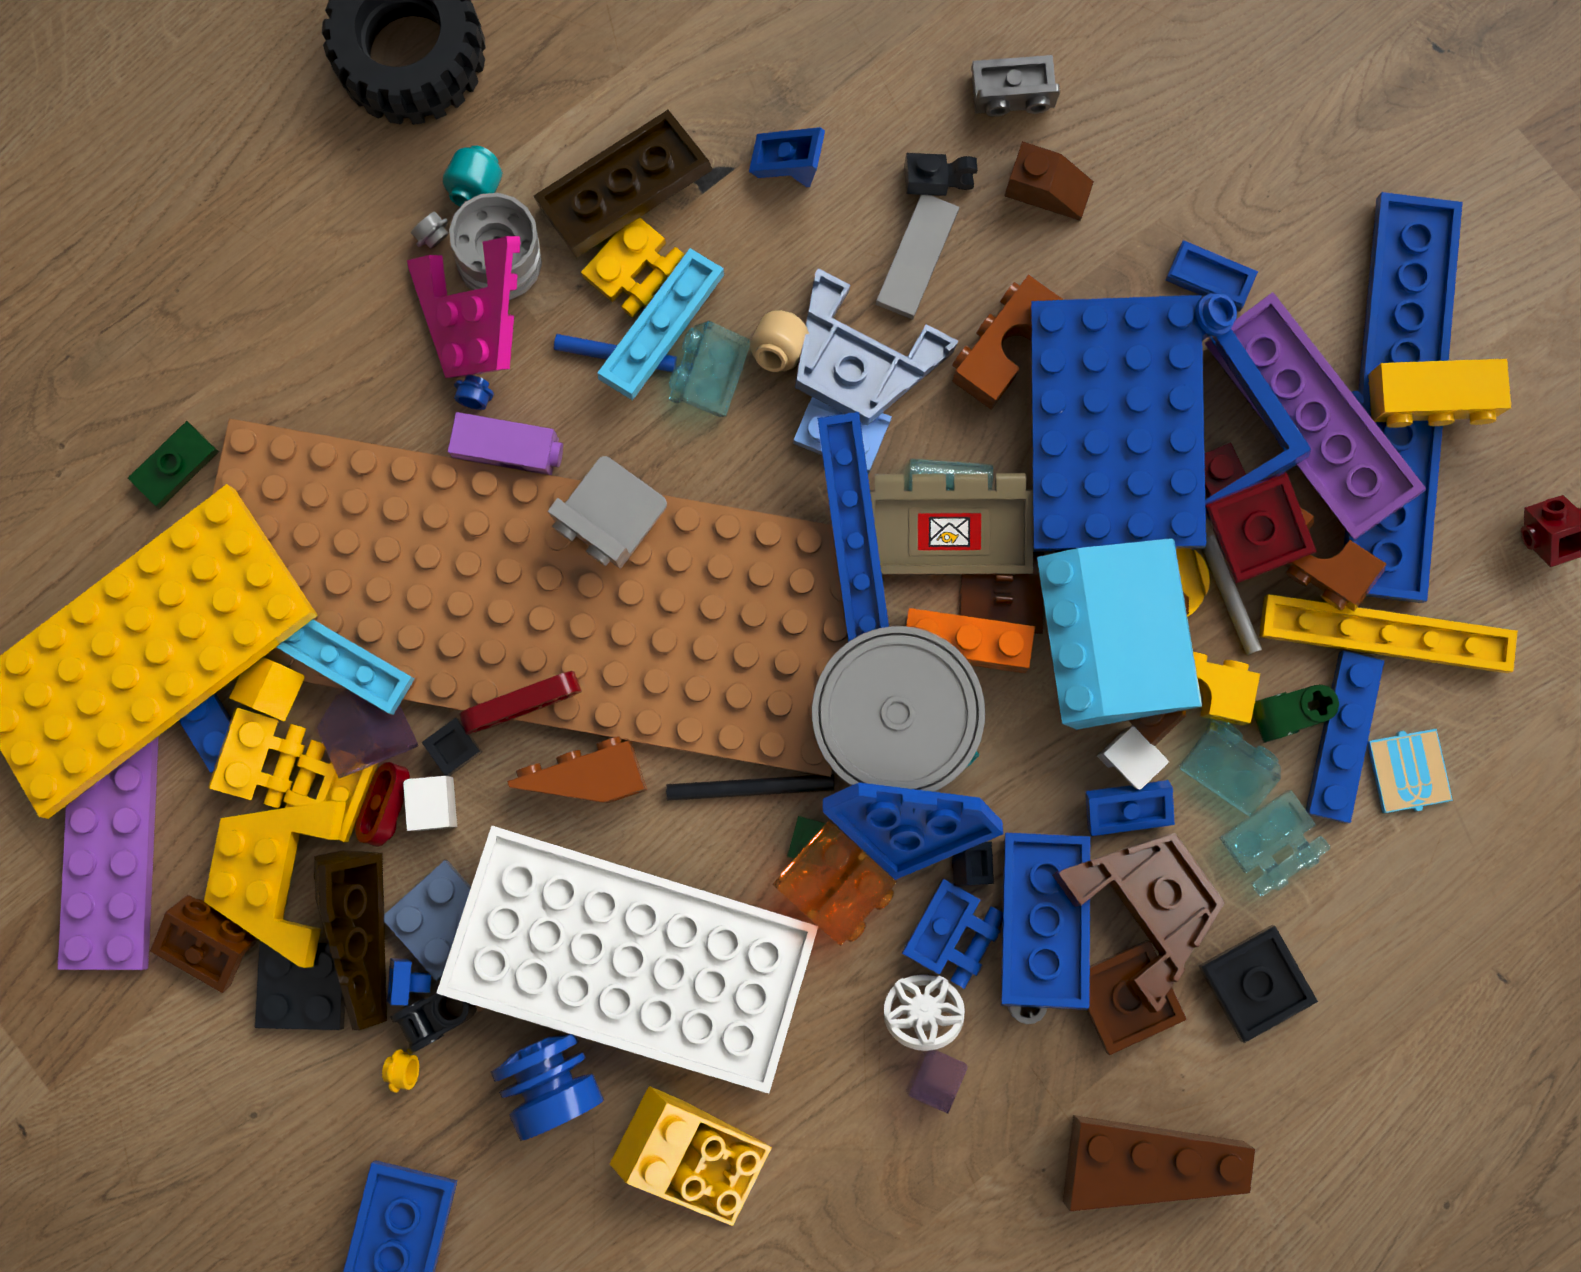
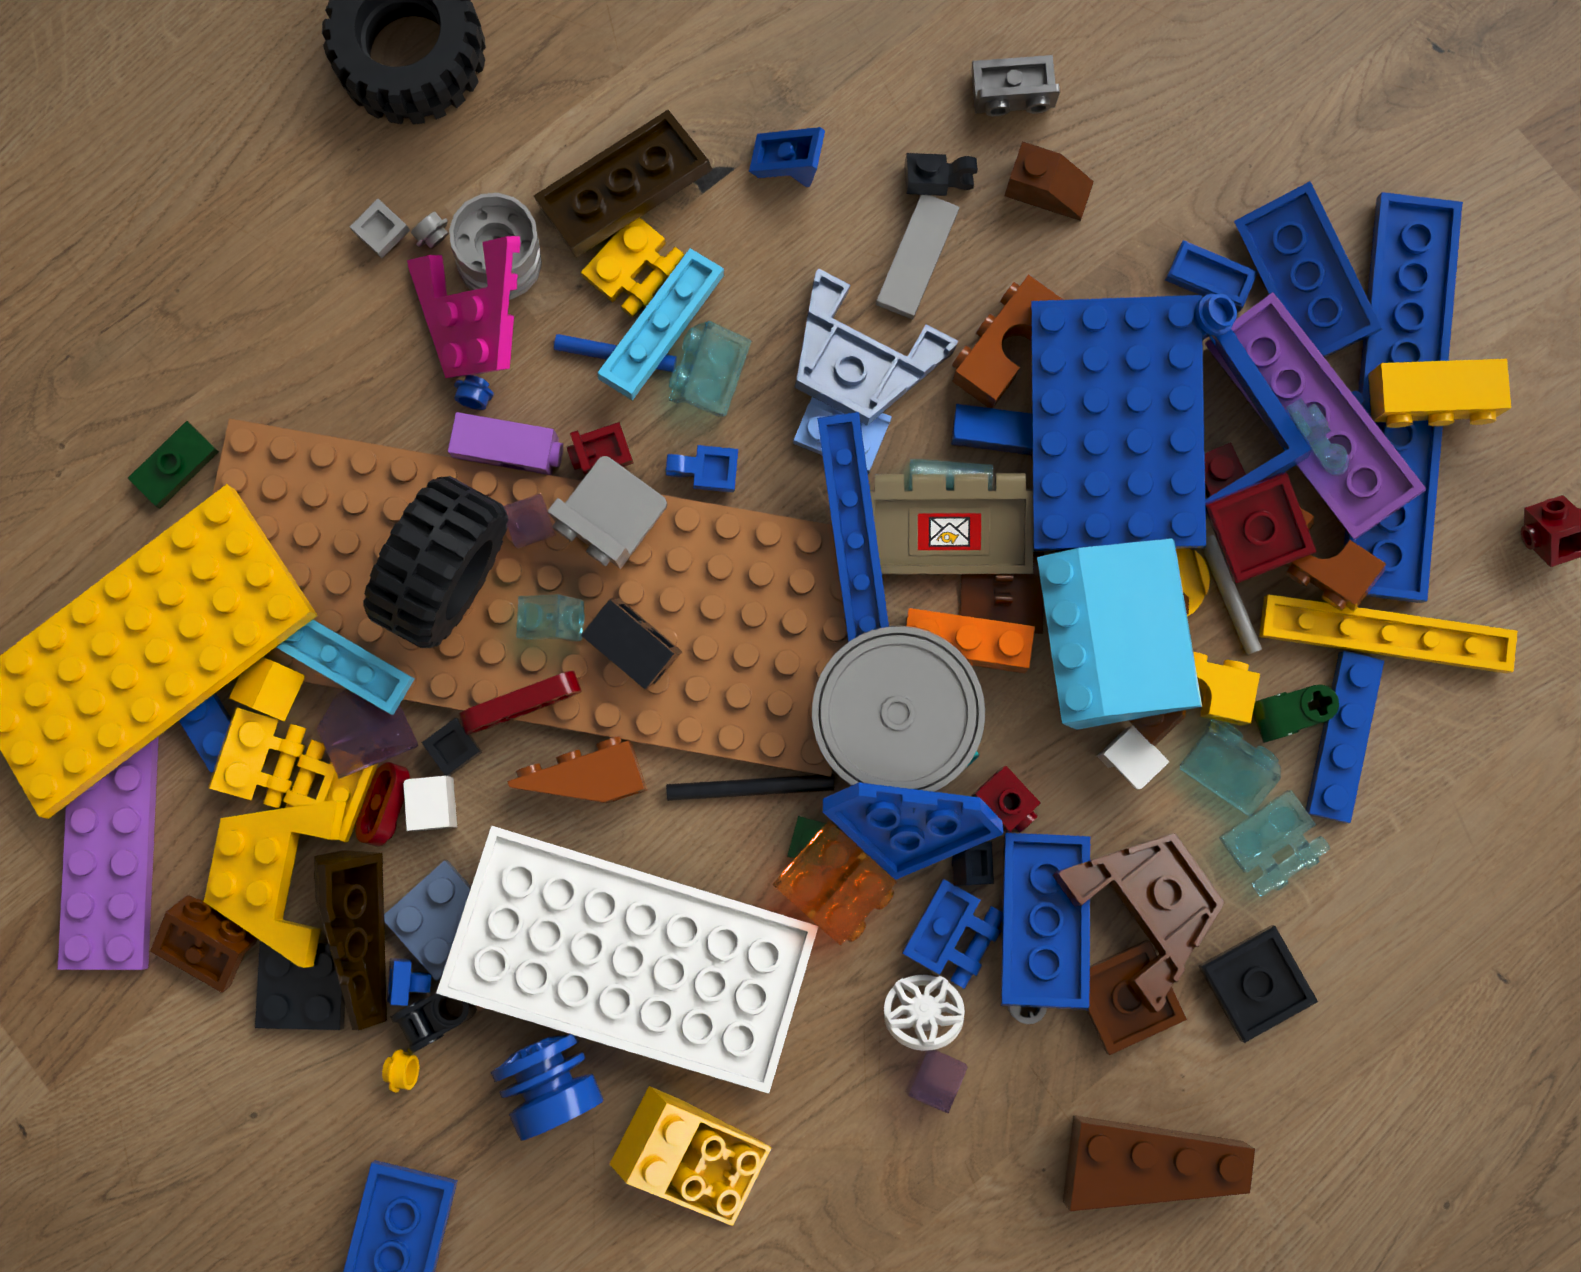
teal head [442,145,503,207] -> none
tan head [750,310,809,372] -> none
blue plate [1085,780,1175,836] -> none
piece [1367,729,1453,813] -> none
none -> light grey plate [350,199,410,259]
none -> black tyre [363,476,508,648]
none -> clear purple plate [503,493,556,549]
none -> clear light blue bracket [516,594,585,641]
none -> dark red bracket [567,422,634,476]
none -> black hinge [581,598,682,690]
none -> blue plate [666,445,738,493]
none -> blue slope [951,404,1033,455]
none -> dark red brick [971,766,1041,833]
none -> blue plate [1234,181,1383,358]
none -> clear light blue plate [1286,398,1349,476]

